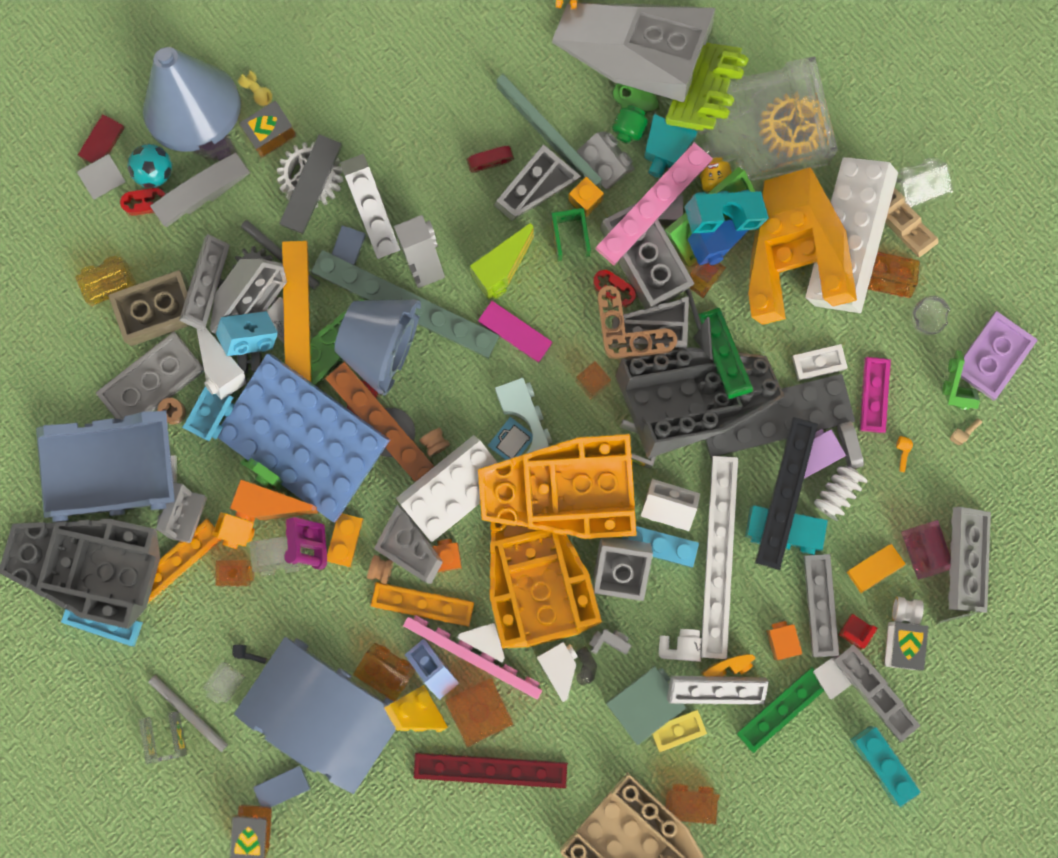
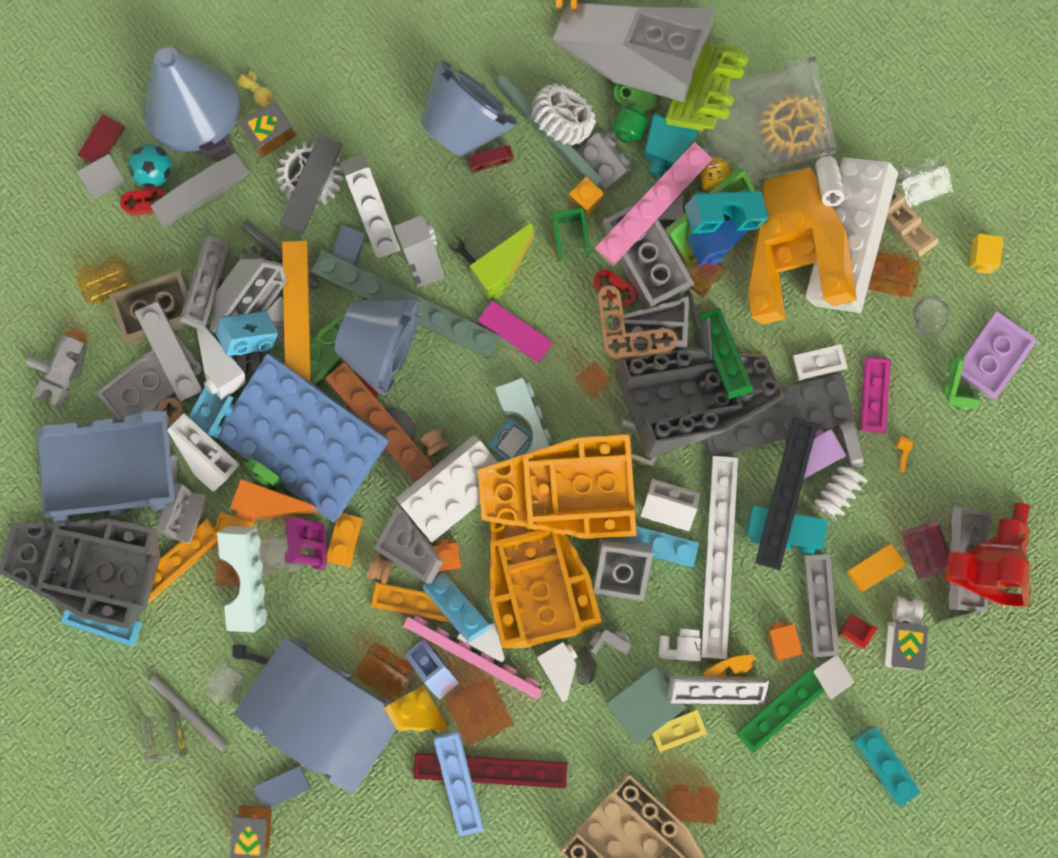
light grey wedge [494,144,581,221] -> none
light grey slope [834,644,921,743] -> none
tan hand [950,419,982,445] -> none
none -> light grey piece [26,327,88,407]
none -> light grey plate [135,300,203,401]
none -> white slope [167,413,240,492]
none -> light aqua arch [217,526,267,632]
none -> sand blue cone [421,60,517,156]
none -> medium azure plate [423,572,489,643]
none -> light blue tile [433,730,484,837]
none -> black hand [448,236,476,264]
none -> white gear [531,83,596,145]
none -> white axle [815,156,844,206]
none -> red connector [945,503,1032,607]
none -> yellow brick [969,234,1003,273]

